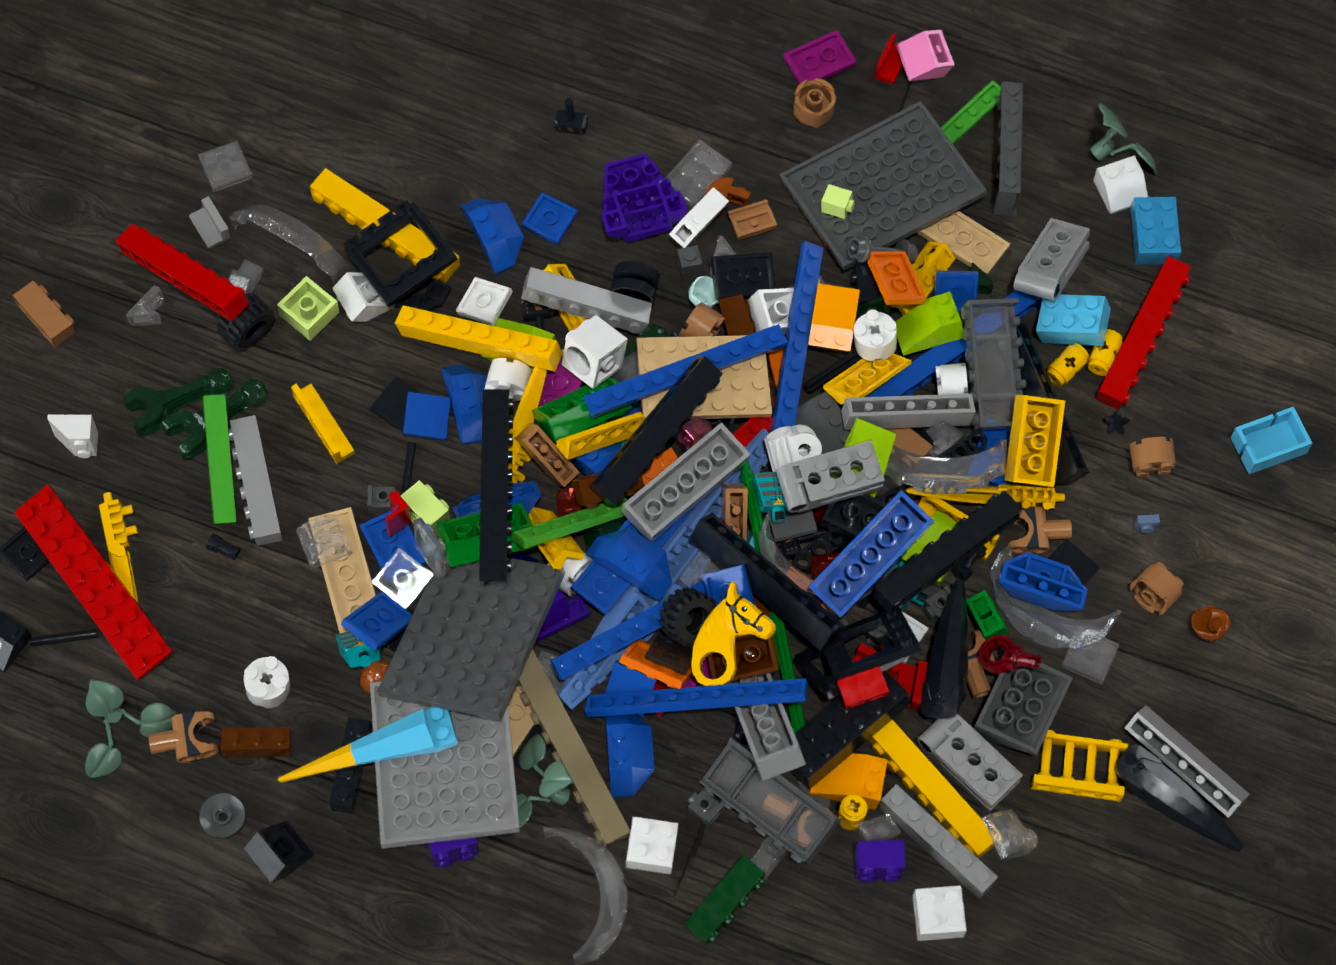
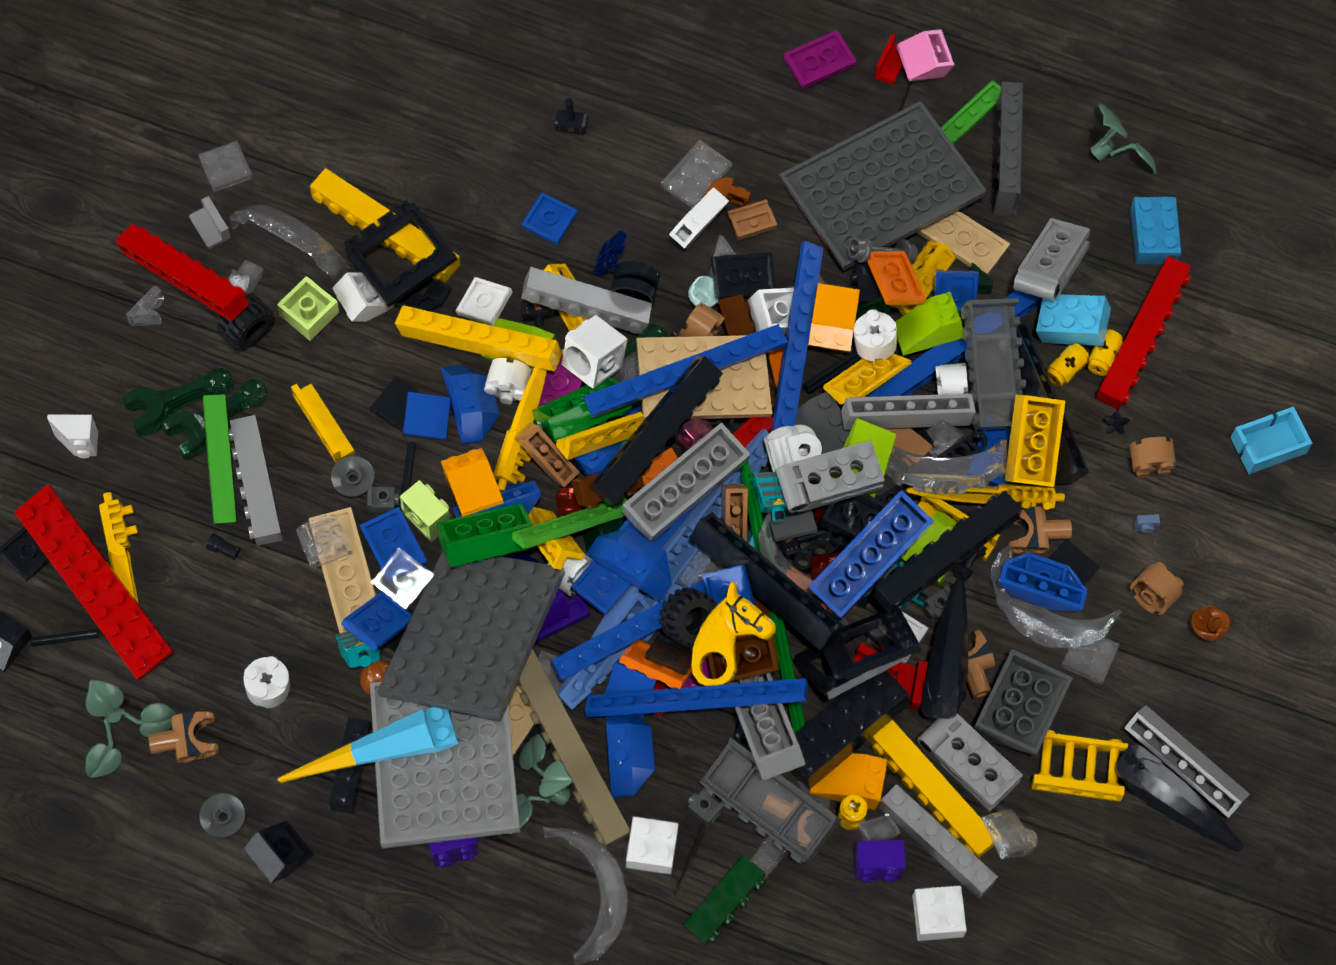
medium nougat brick [13,281,75,348] -> none
reddish brown brick [221,727,292,758] -> none
red panel [385,490,411,537] -> none
clear plate [413,517,447,577] -> none
blue wedge [460,198,524,275] -> none
black brick [479,389,513,582] -> none
dark purple wedge [601,153,688,242] -> none
dark grey brick [677,245,702,279] -> none
medium nougat brick [793,78,836,128] -> none
yellowish green brick [821,184,855,219] -> none
red panel [837,666,889,710] -> none
green brick [966,590,1010,639] -> none
dark red pin [979,635,1042,674] -> none
white slope [1093,155,1148,214] -> none
none -> dark grey dish [331,456,375,497]
none -> light orange slope [441,448,504,516]
none -> clear blue plate [594,230,628,276]

